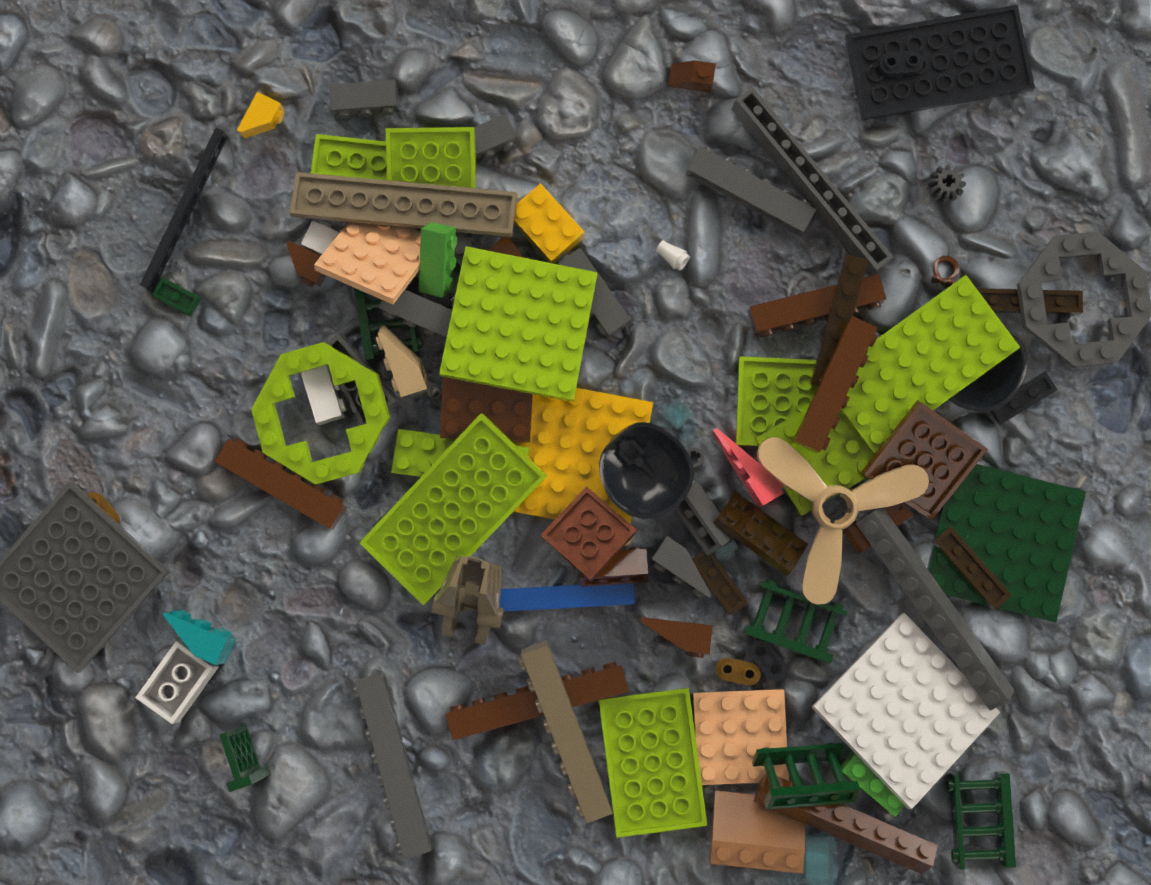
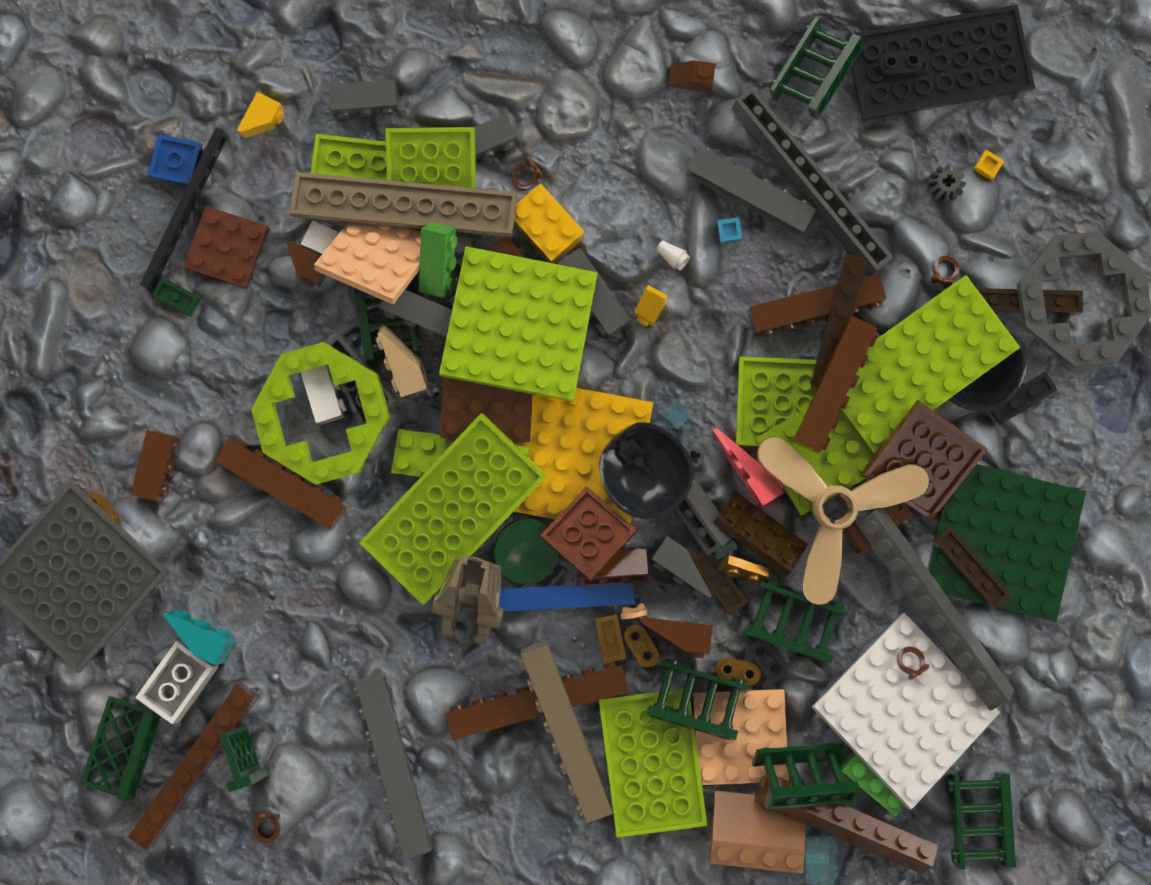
none -> dark green fence [80,696,161,801]
none -> reddish brown brick [128,683,260,850]
none -> reddish brown brick [131,430,180,502]
none -> blue plate [148,134,203,186]
none -> copper plate [184,206,269,289]
none -> reddish brown piece [253,811,281,843]
none -> dark green piece [493,518,559,584]
none -> reddish brown piece [512,158,544,190]
none -> pearl gold plate [595,614,626,664]
none -> light nougat piece [620,603,647,619]
none -> pearl gold plate [624,625,659,667]
none -> yellow slope [634,285,668,327]
none -> dark green fence [645,658,750,741]
none -> dark azure plate [717,217,743,244]
none -> pearl gold plate [718,555,769,584]
none -> dark green fence [770,17,863,120]
none -> reddish brown piece [897,646,930,681]
none -> yellow tile [973,150,1004,181]

